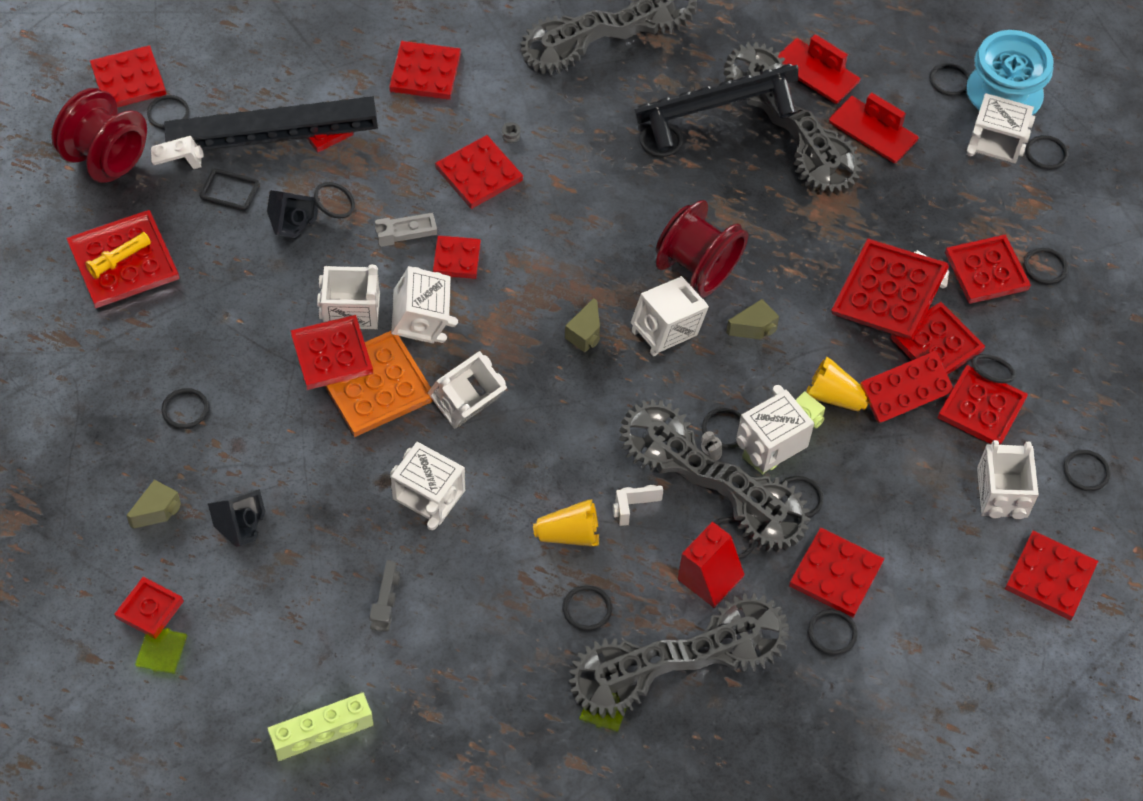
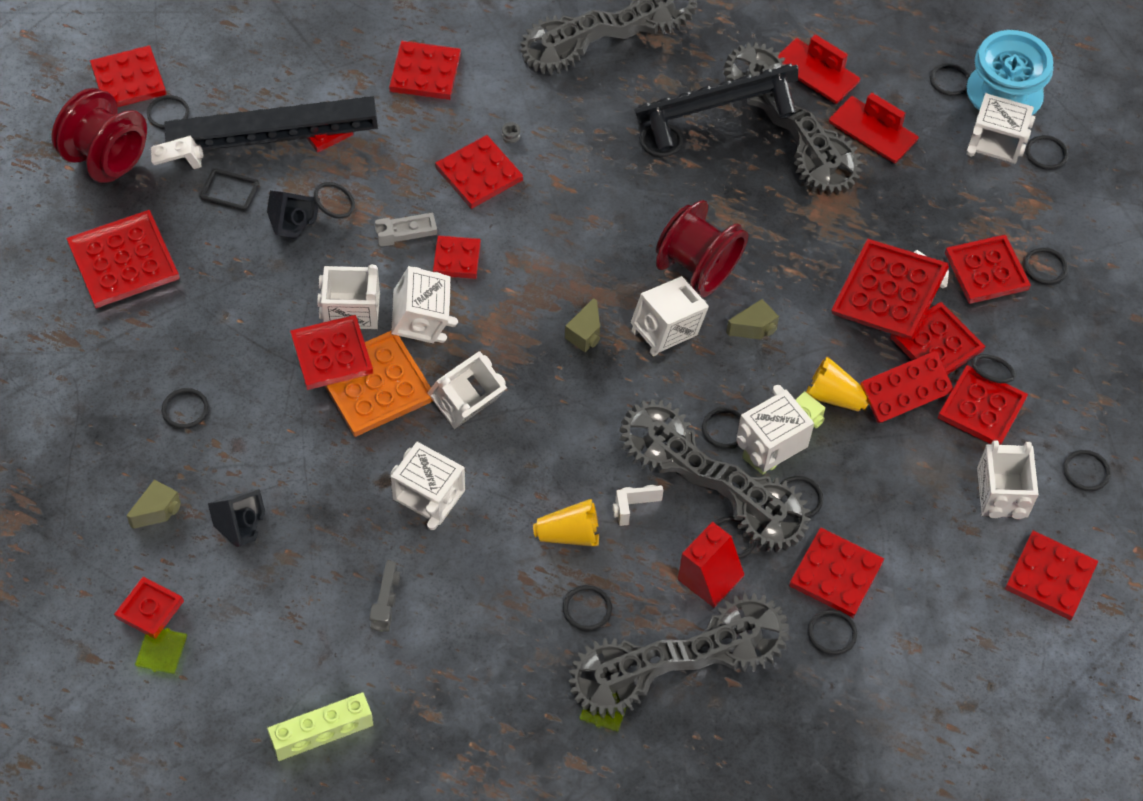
yellow pin [85,232,151,279] -> none
light grey hinge [701,431,722,461] -> none

